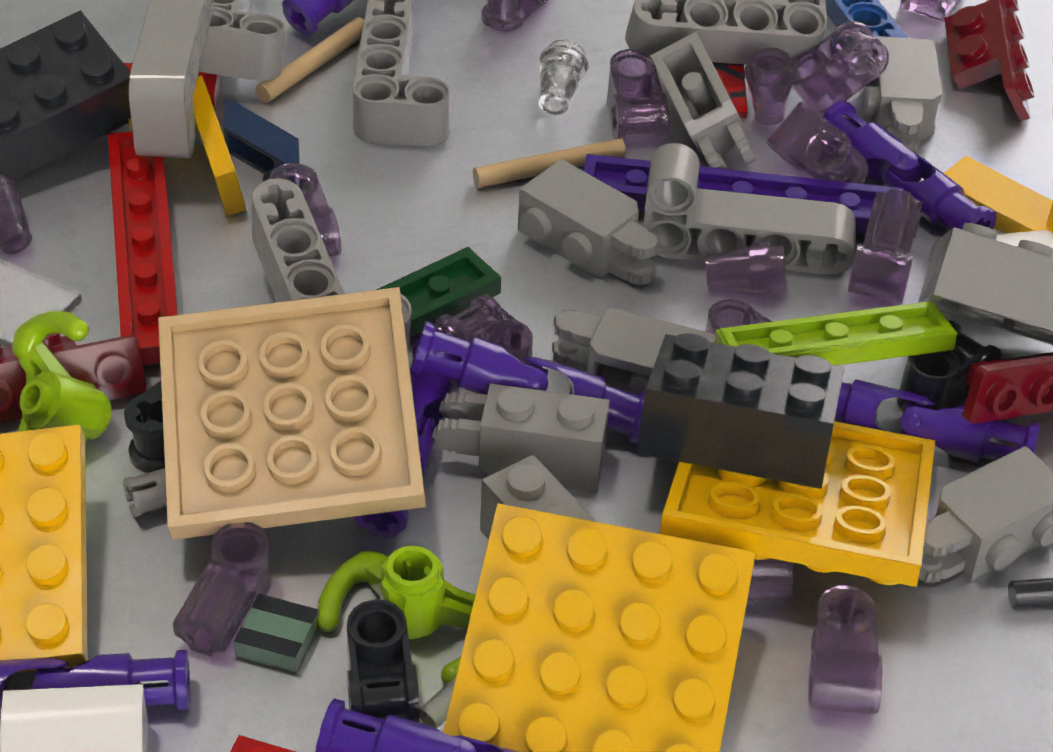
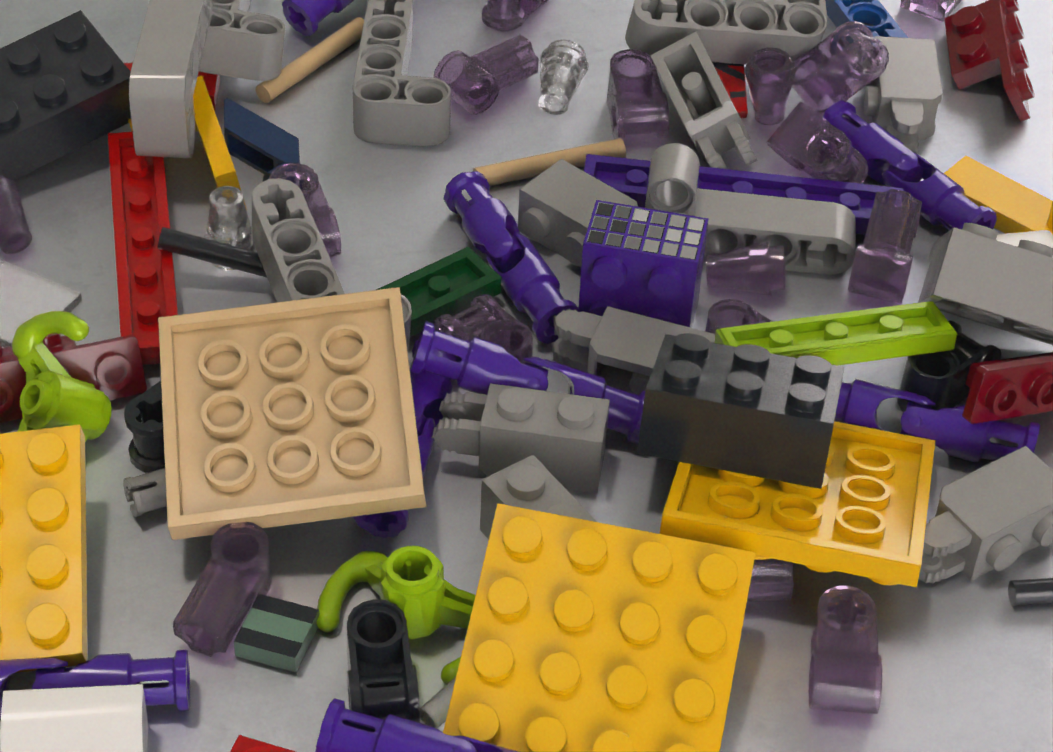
none -> black bar [157,227,267,278]
none -> clear cone [204,186,256,270]
none -> clear purple piece [433,34,539,115]
none -> dark purple piece [443,171,580,344]
none -> dark purple brick [578,200,709,328]

